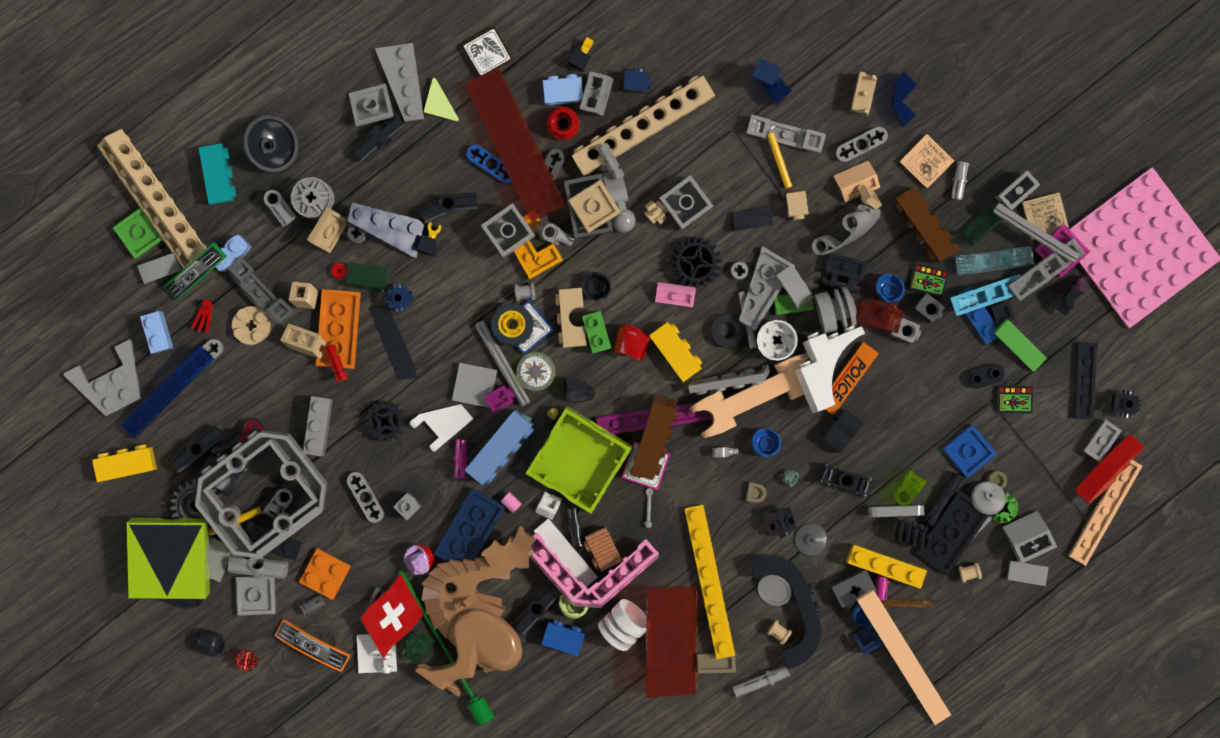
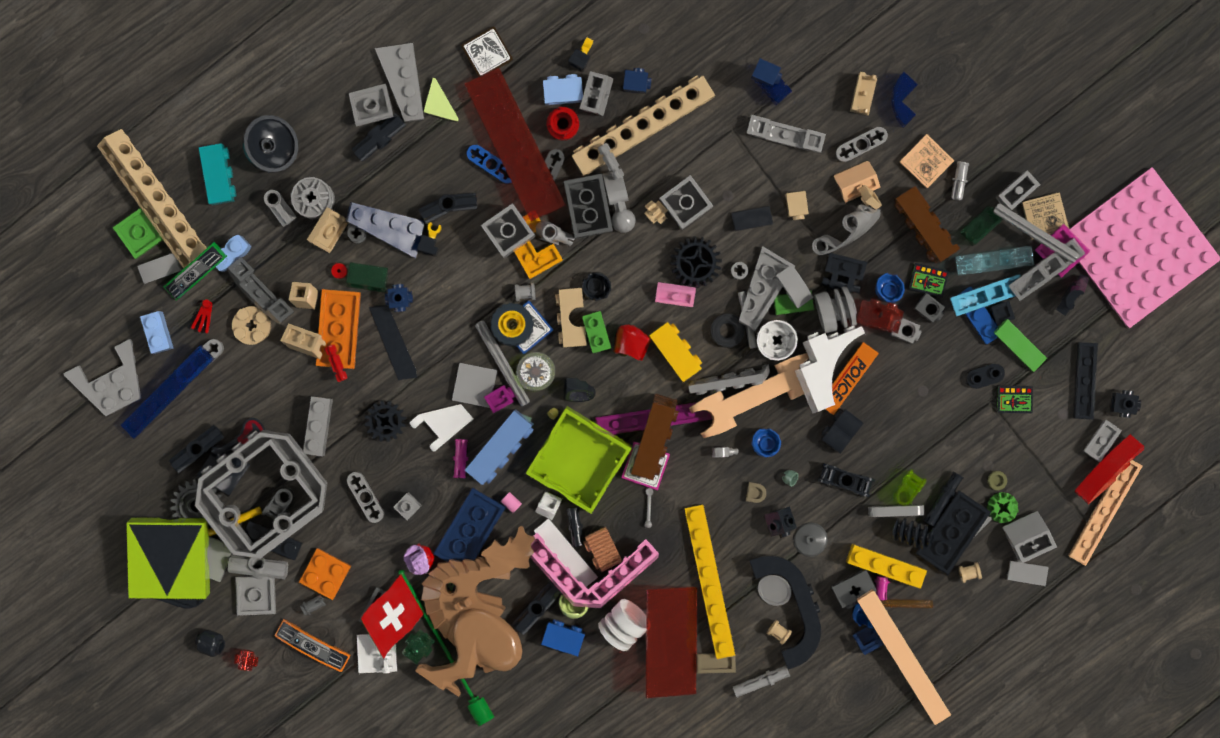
yellow brick [92,444,157,482] -> none
tan tile [568,180,621,233] -> none
yellow bar [766,132,792,189] -> none
blue tile [942,424,997,478] -> none
light grey piece [972,481,1006,515] -> none

